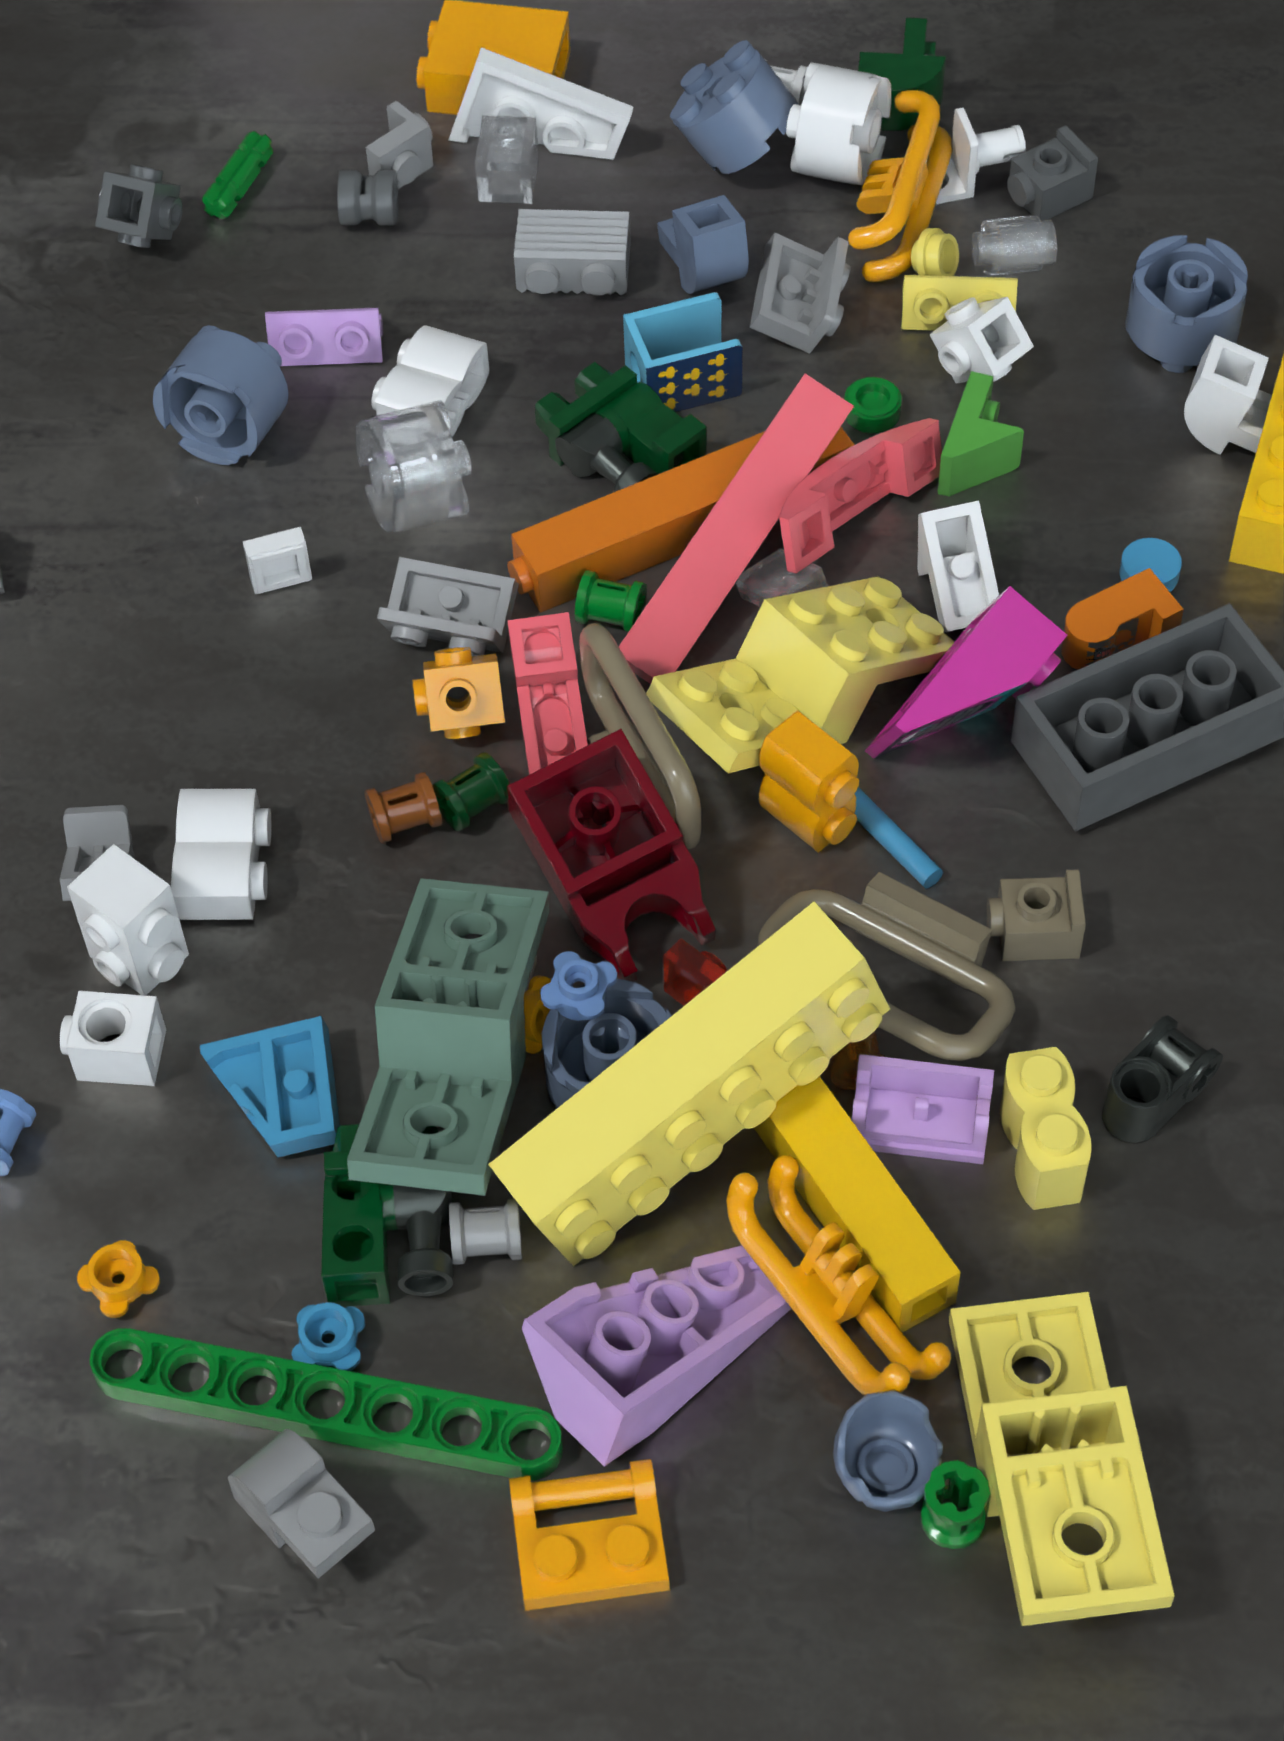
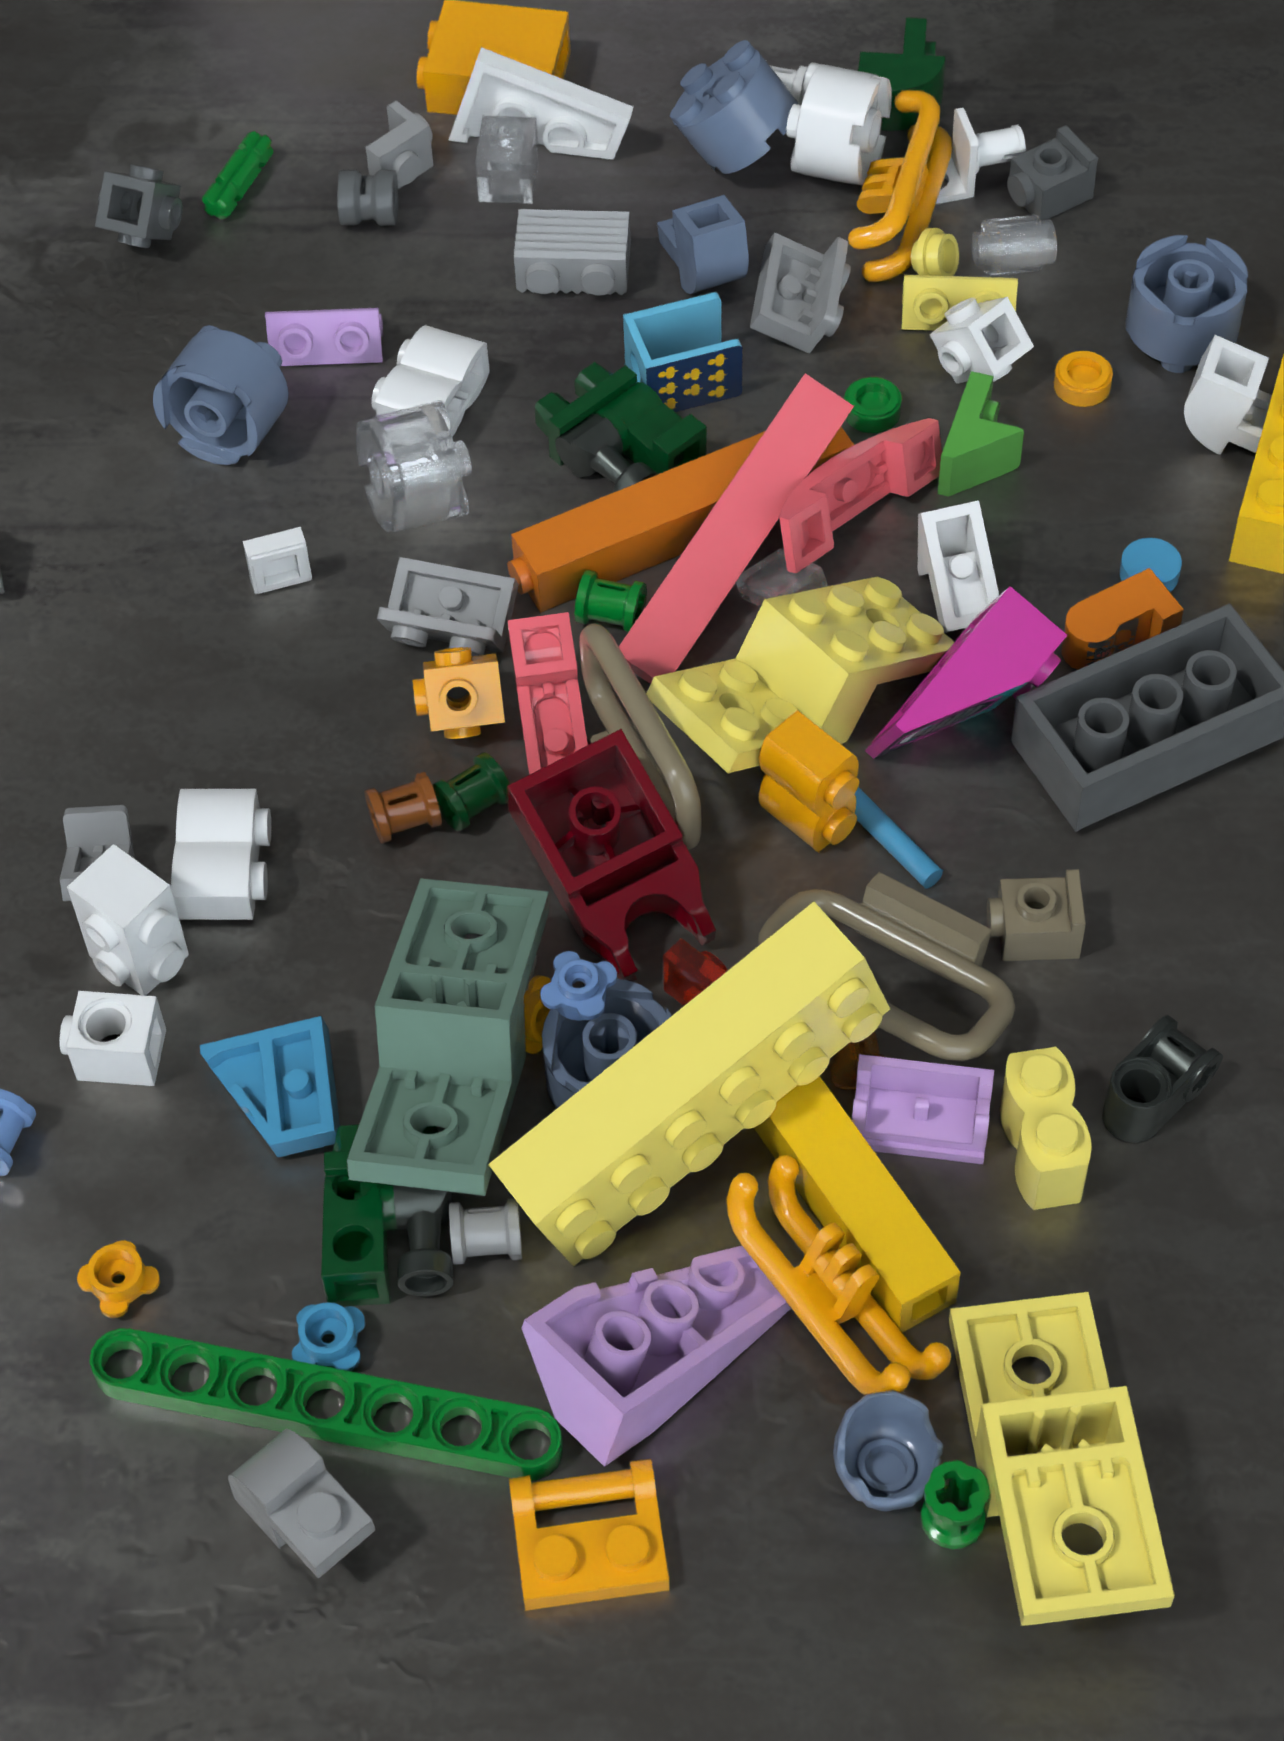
none -> light orange tile [1054,351,1113,407]

